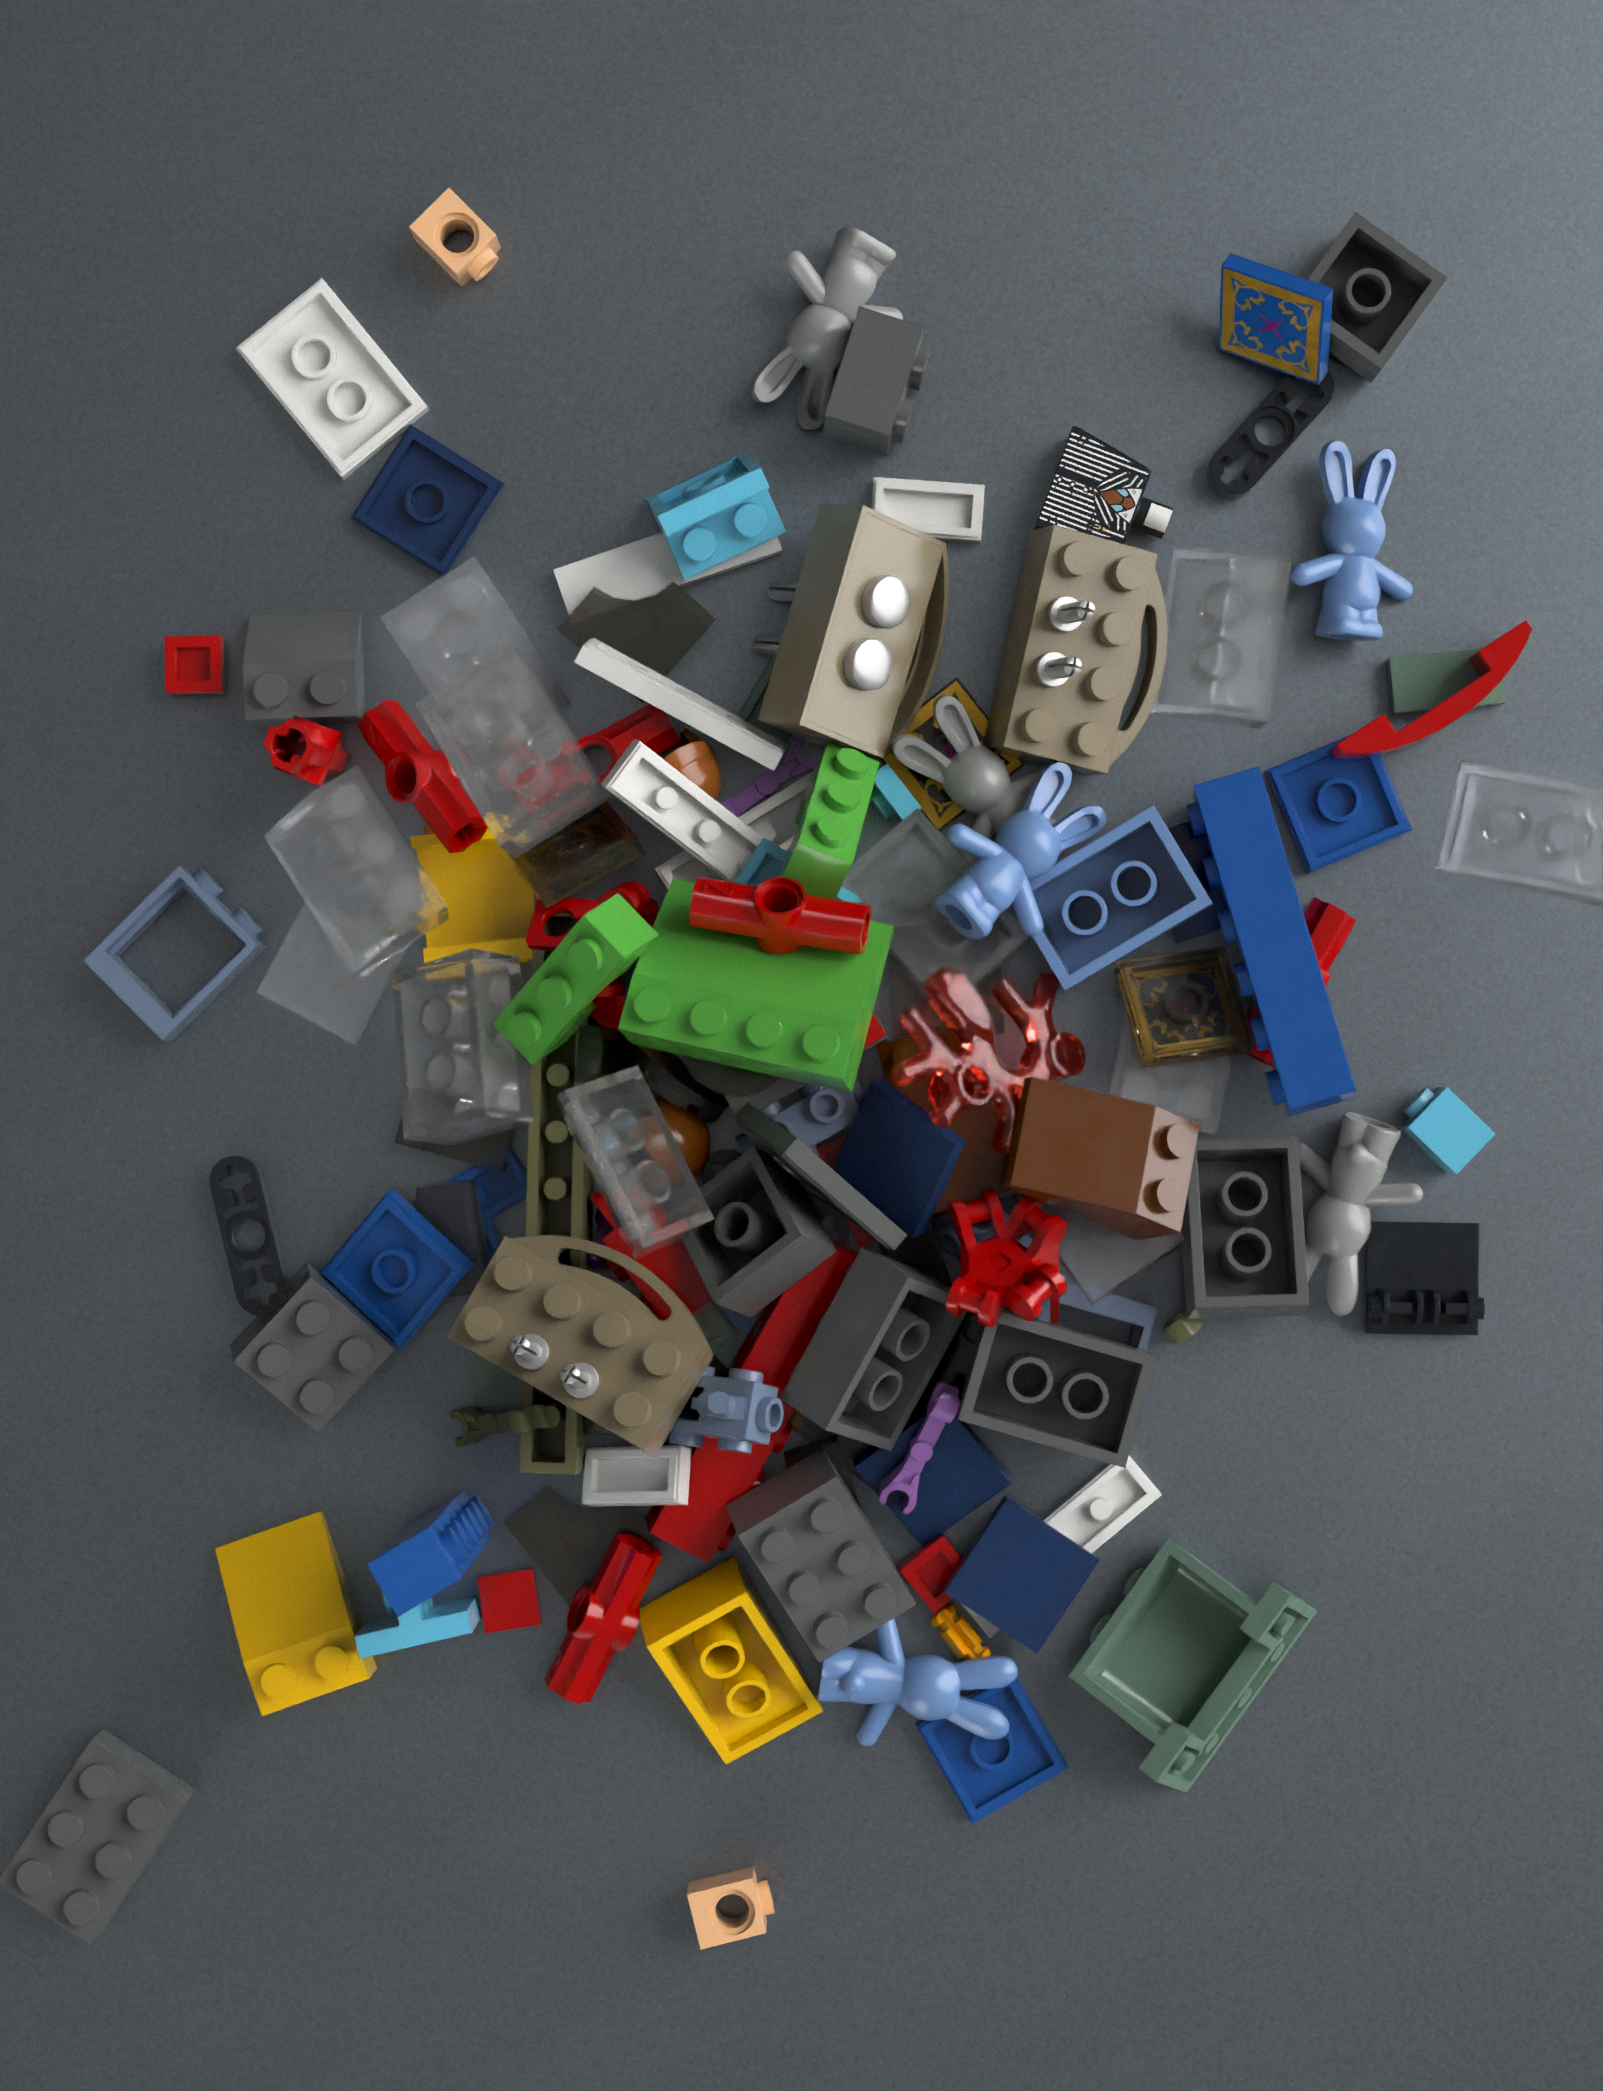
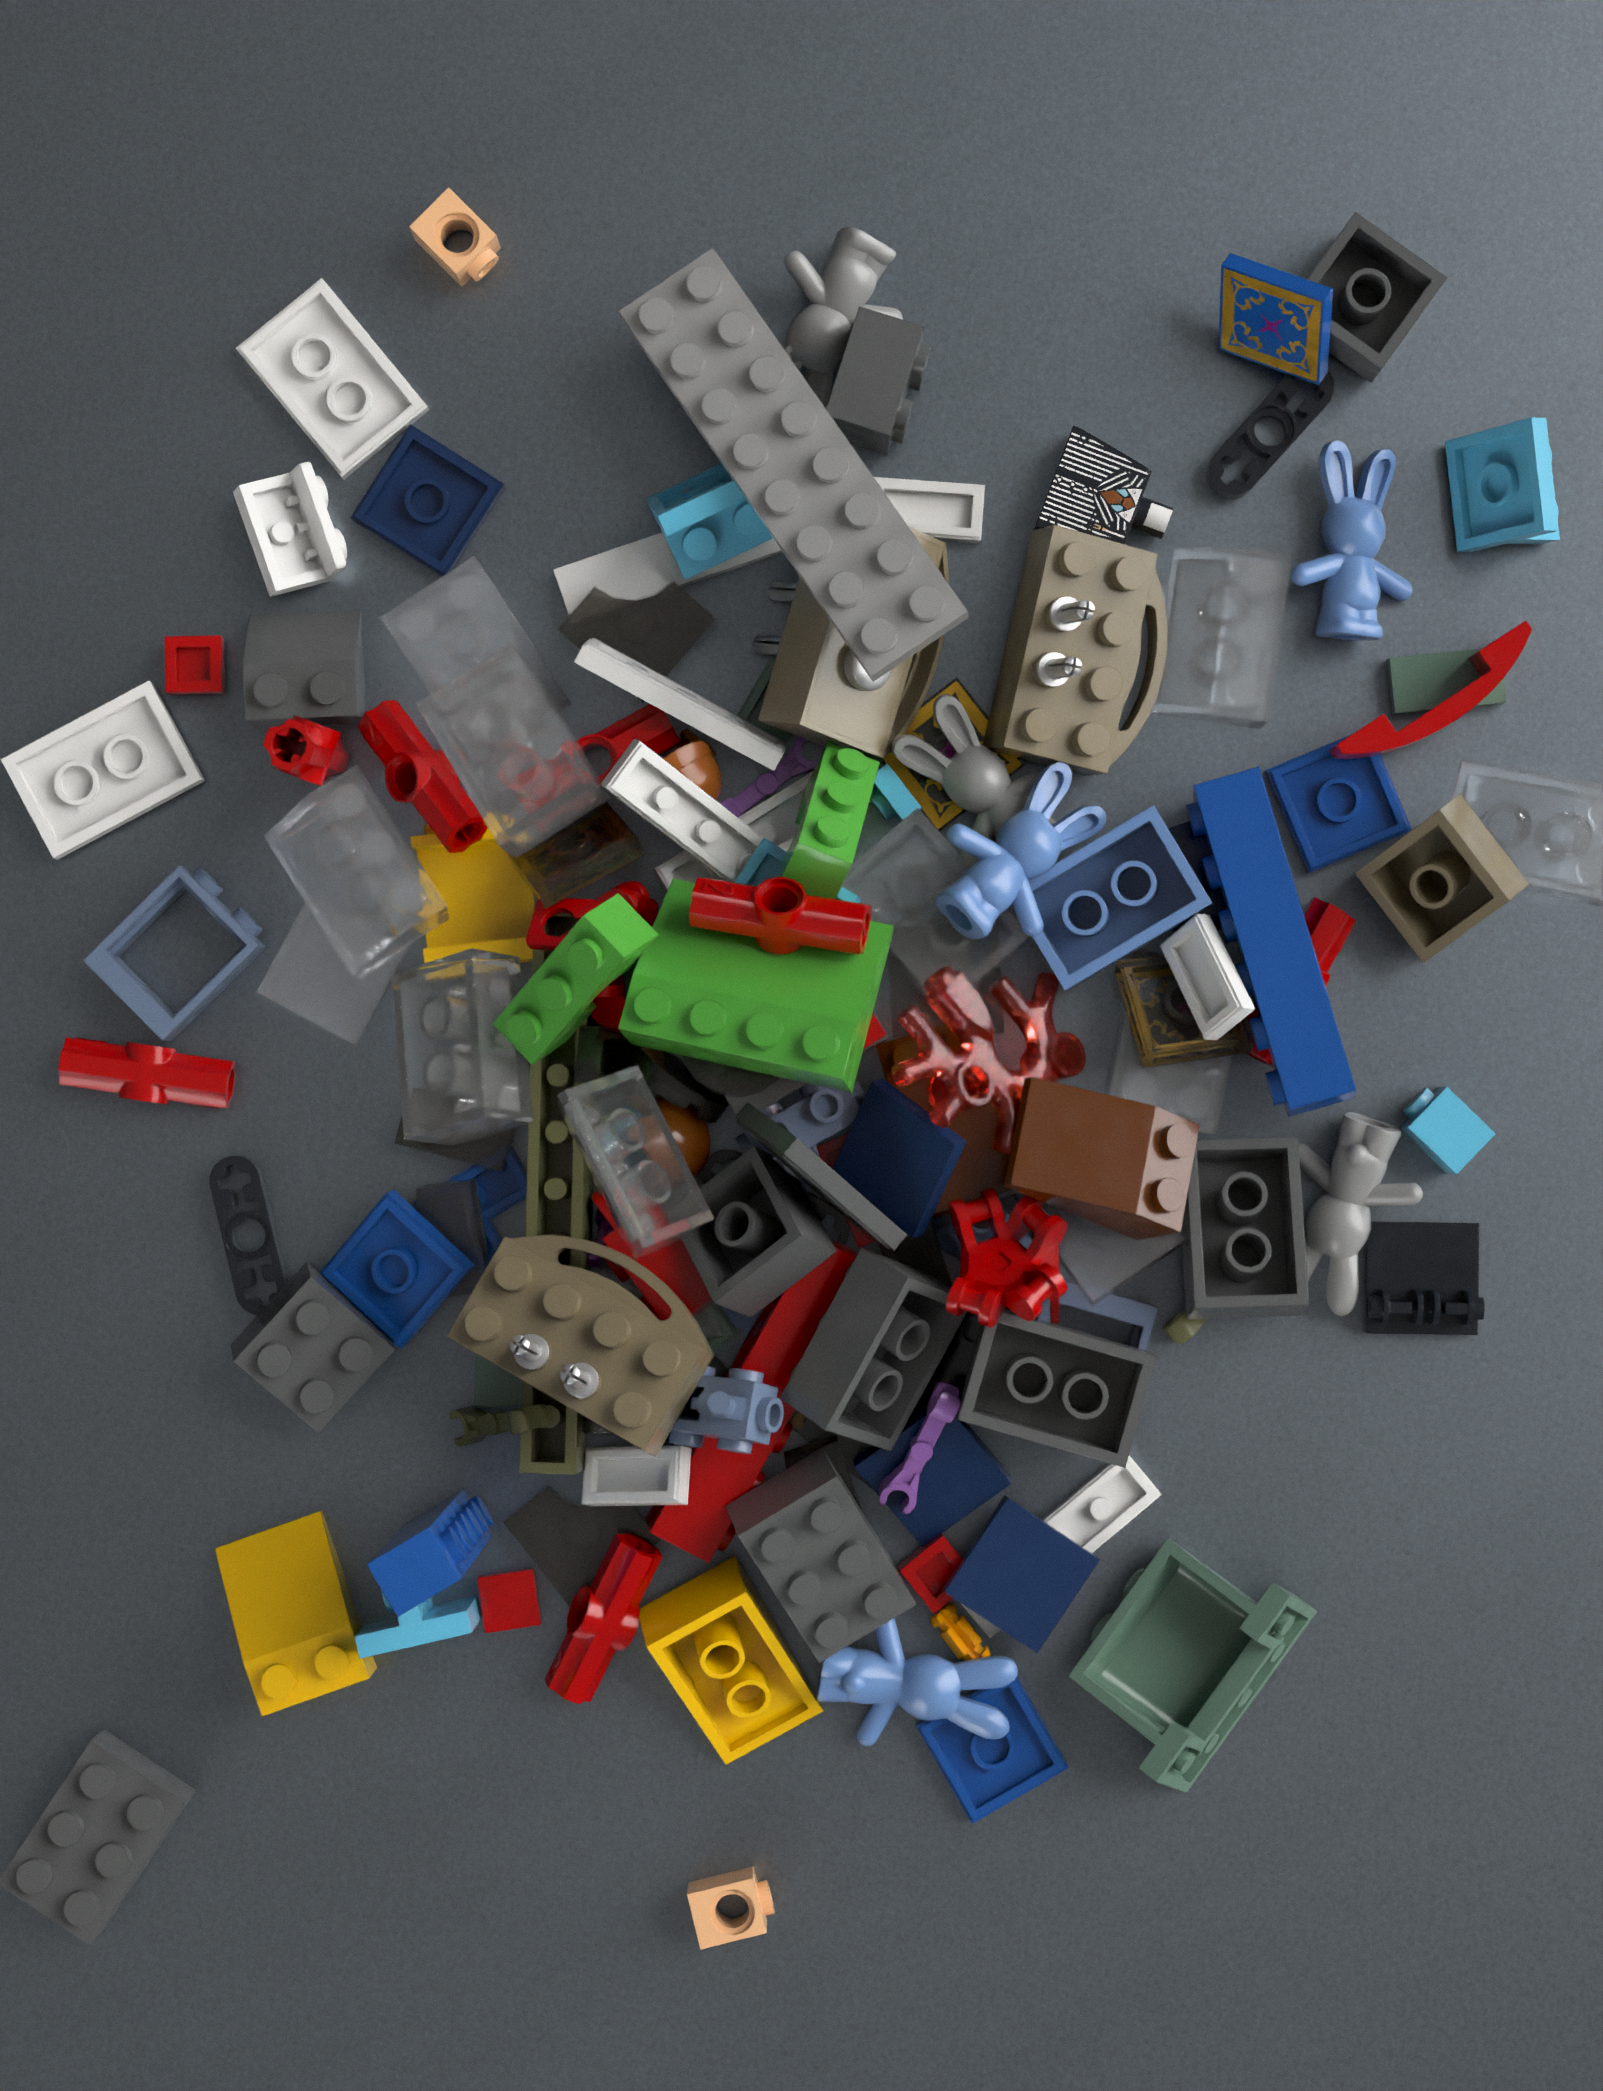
none -> white plate [1,681,205,860]
none -> red piece [58,1037,236,1109]
none -> white bracket [233,461,347,597]
none -> light grey plate [618,248,969,682]
none -> white tile [1159,913,1255,1040]
none -> dark tan brick [1355,794,1529,963]
none -> medium azure bracket [1445,417,1560,552]

